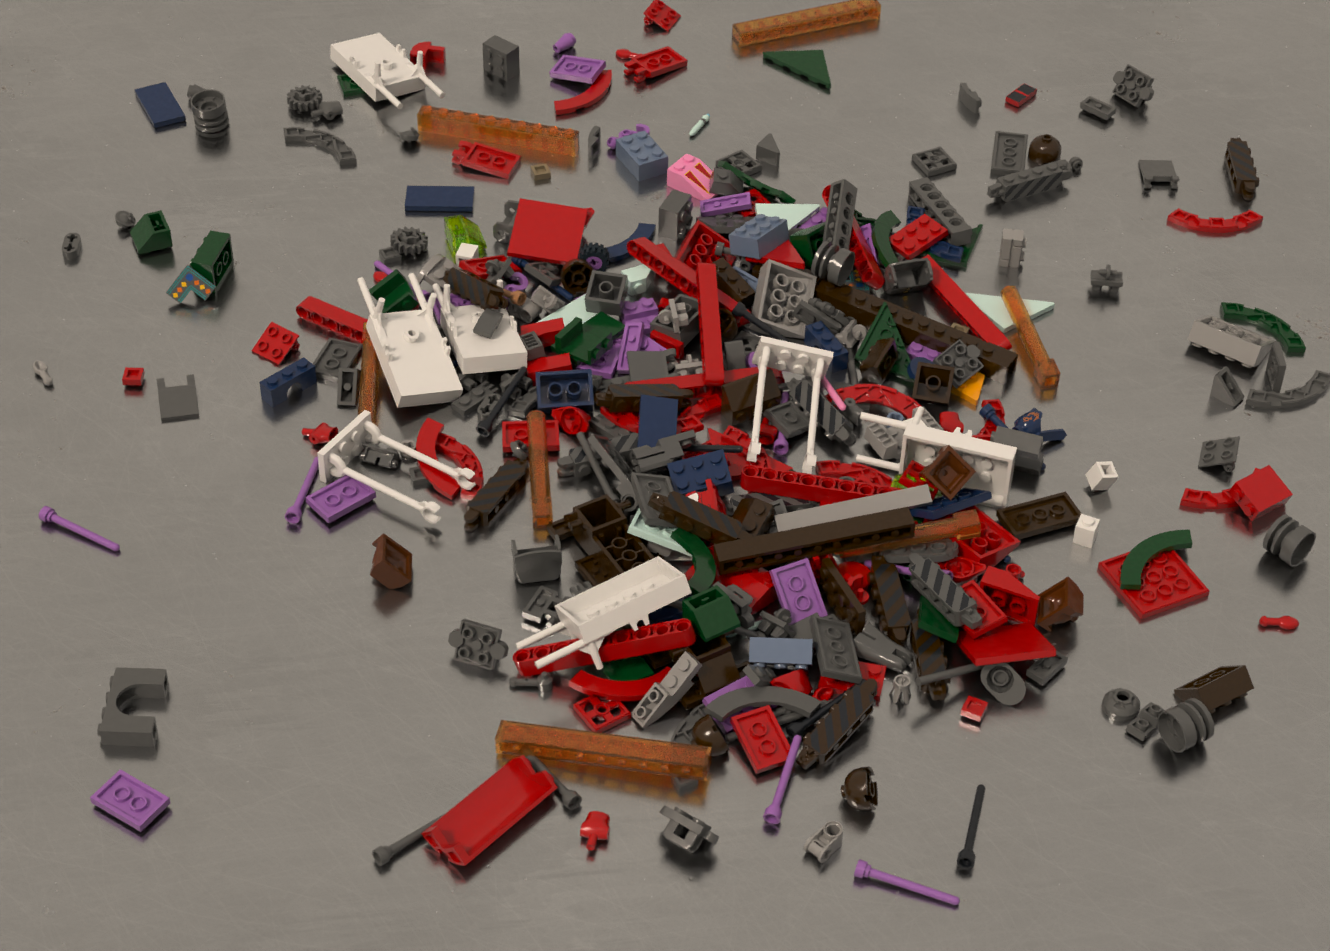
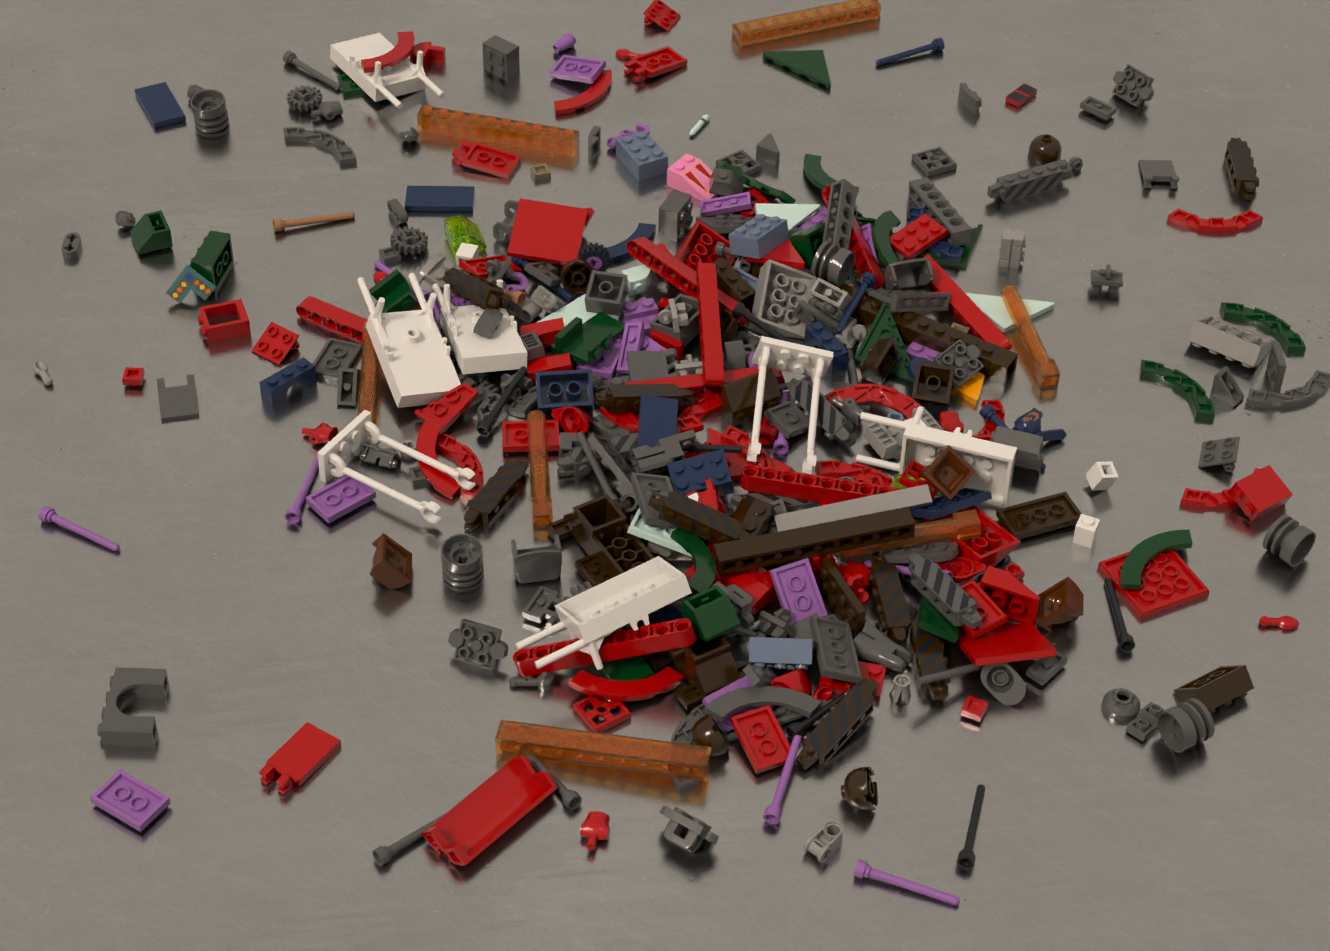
dark grey hat [510,440,530,460] -> none
light grey slope [631,651,702,728] -> none
bright pink piece [820,374,846,411] -> none
dark grey tile [990,131,1028,175] -> none
none -> red window [197,299,251,343]
none -> red tile [259,722,341,794]
none -> medium nougat piece [272,212,355,232]
none -> dark grey piece [283,51,341,90]
none -> red tile [361,31,414,73]
none -> dark grey beam [387,198,408,225]
none -> red wing [414,382,479,433]
none -> dark grey wheel [441,534,484,587]
none -> dark grey piece [560,432,585,457]
none -> dark green tile [803,154,859,197]
none -> light grey brick [810,278,853,313]
none -> dark blue piece [835,272,876,334]
none -> dark grey fence [868,289,951,312]
none -> dark blue piece [876,37,945,66]
none -> black piece [1104,578,1135,652]
none -> dark green tile [1140,360,1215,420]

